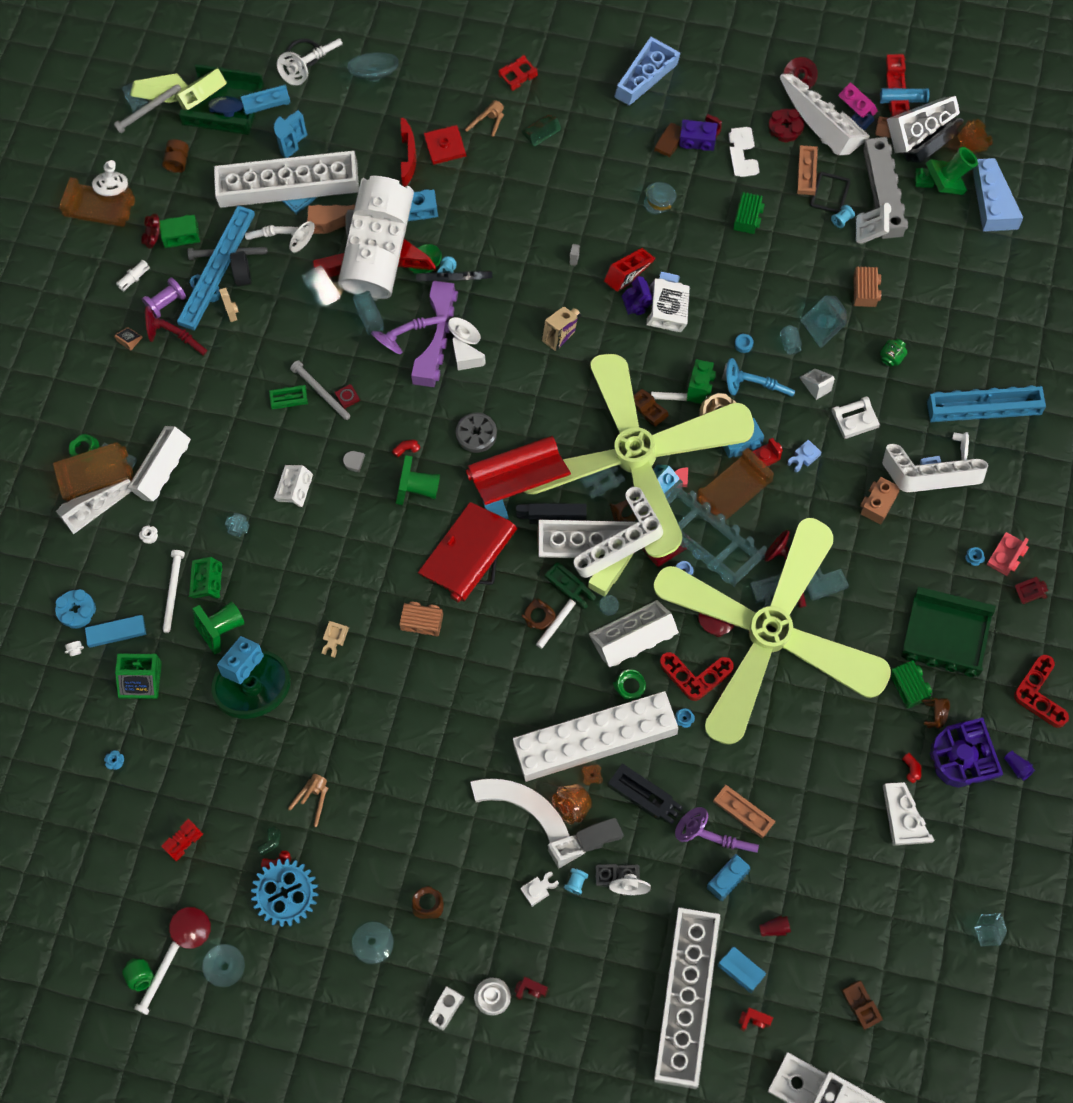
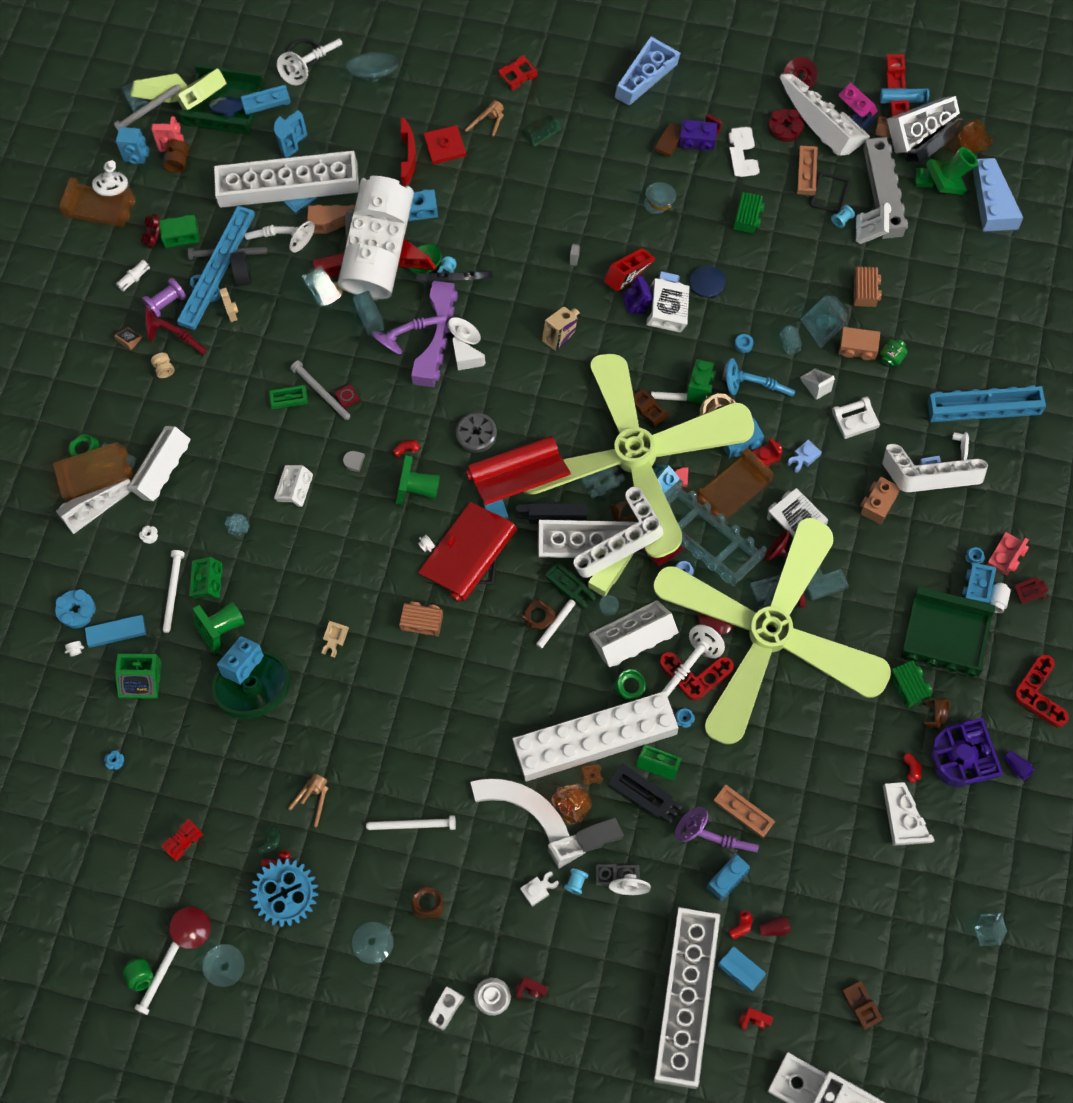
none -> dark azure brick [116,127,149,164]
none -> tan wheel [151,353,175,378]
none -> coral bracket [152,116,184,152]
none -> white bar [366,815,456,830]
none -> white plate [418,535,435,552]
none -> green slope [636,744,682,780]
none -> white dish [662,625,725,697]
none -> dark blue dish [690,265,726,298]
none -> red arm [729,910,753,940]
none -> white panel [767,488,828,538]
none -> nougat brick [838,327,880,360]
none -> dark azure bracket [962,563,997,604]
none -> white brick [989,583,1011,613]

